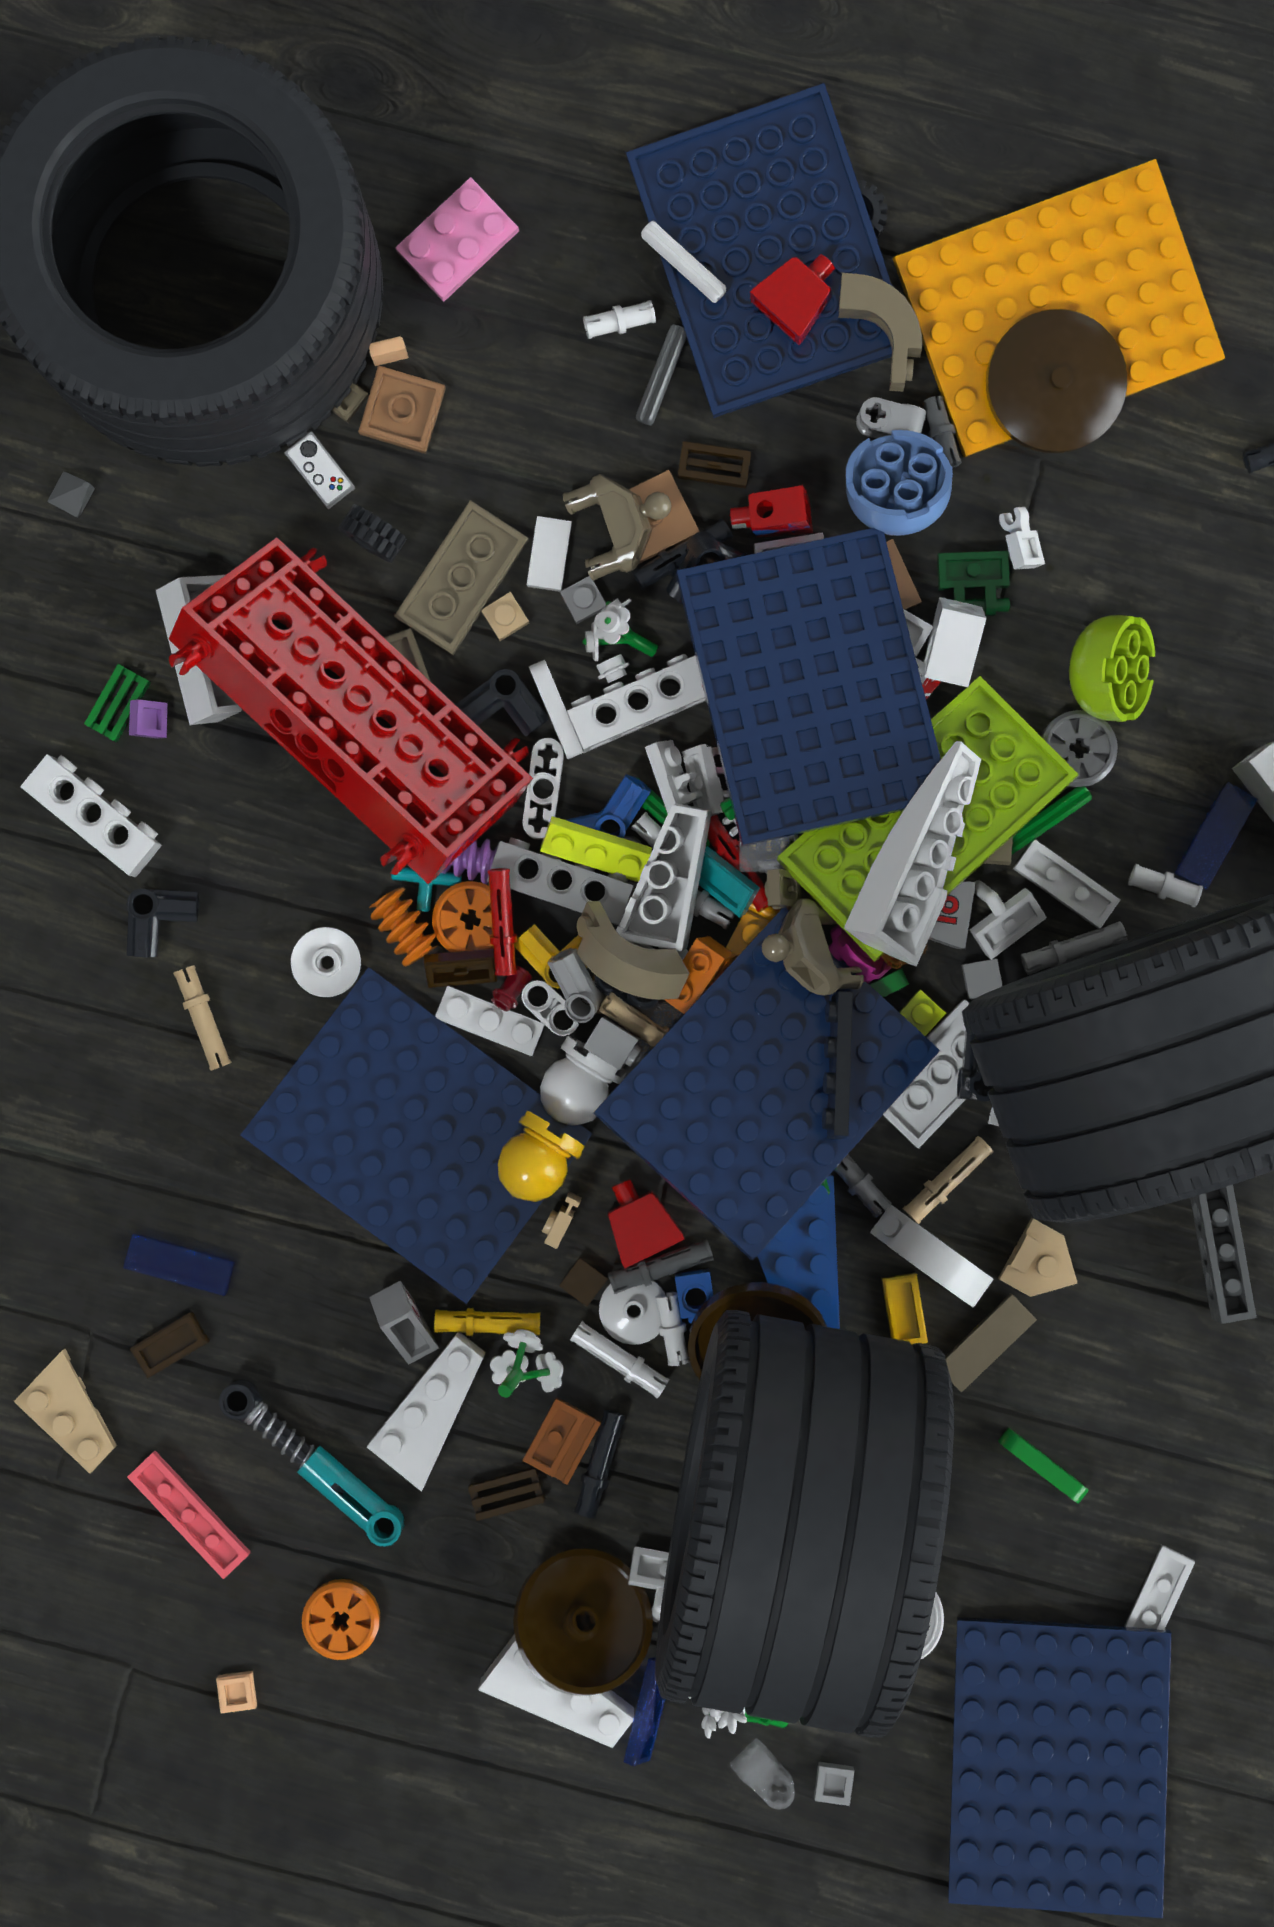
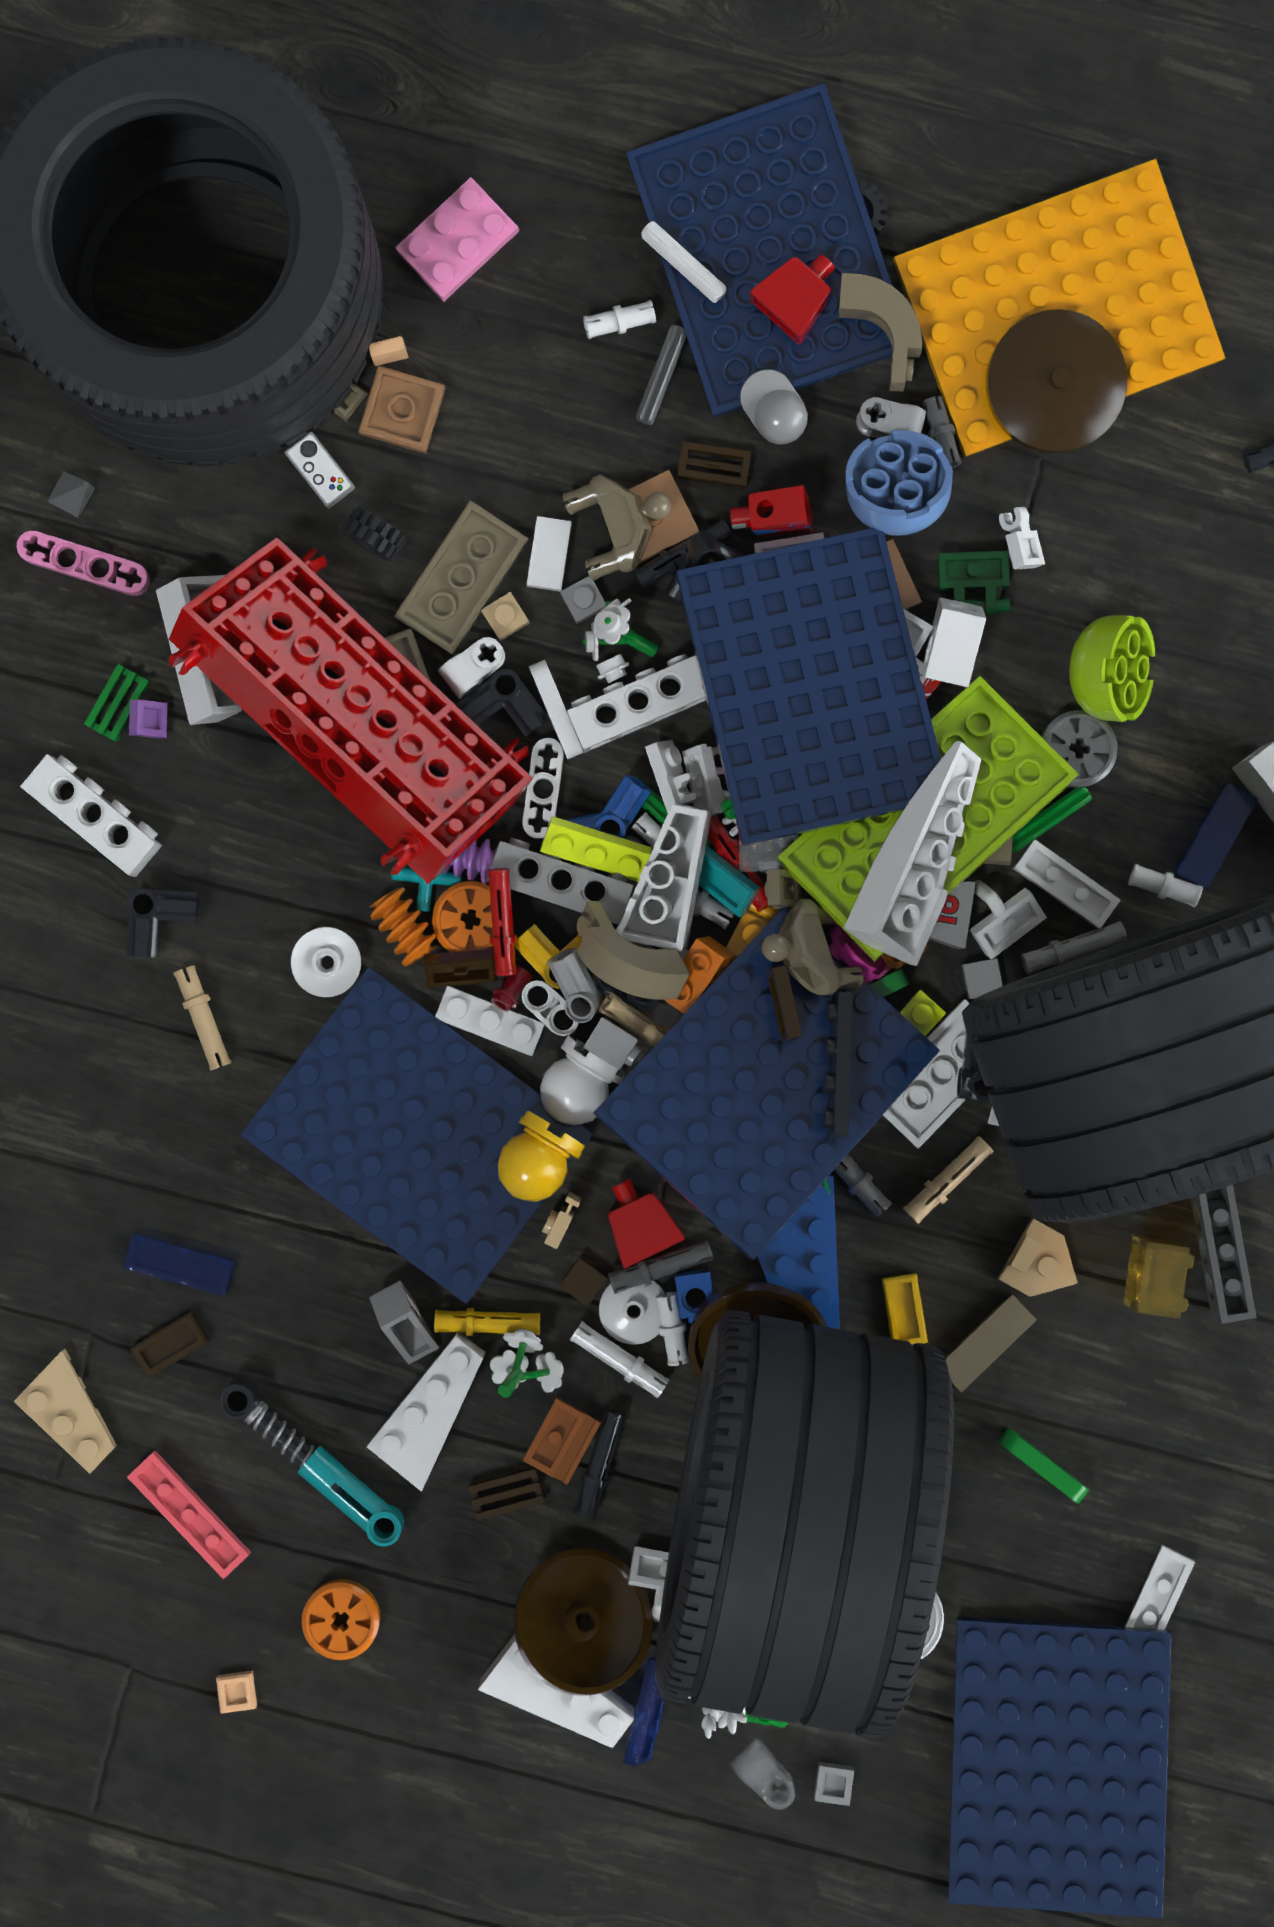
white arch [870,1205,994,1307] -> none
none -> bright pink beam [16,531,150,596]
none -> white piece [438,637,505,699]
none -> light grey cap [740,369,808,445]
none -> dark brown tile [766,965,802,1043]
none -> clear yellow container [1123,1235,1194,1319]

